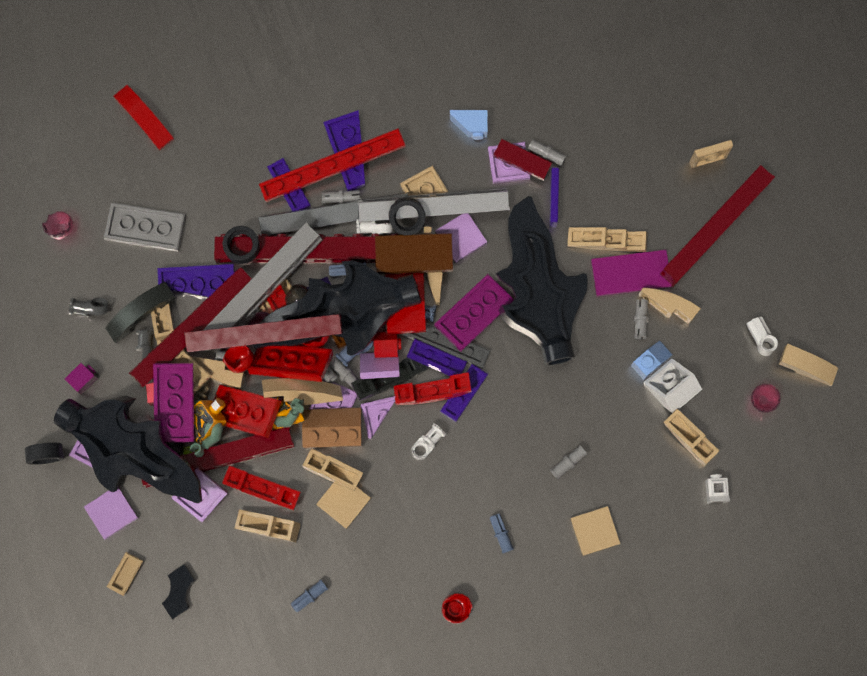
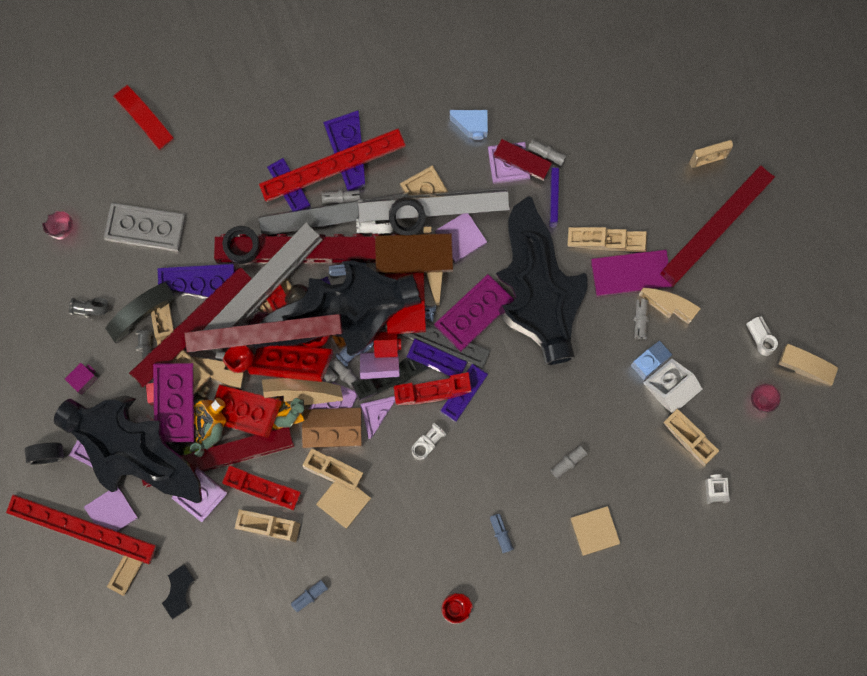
none -> red tile [6,494,157,564]

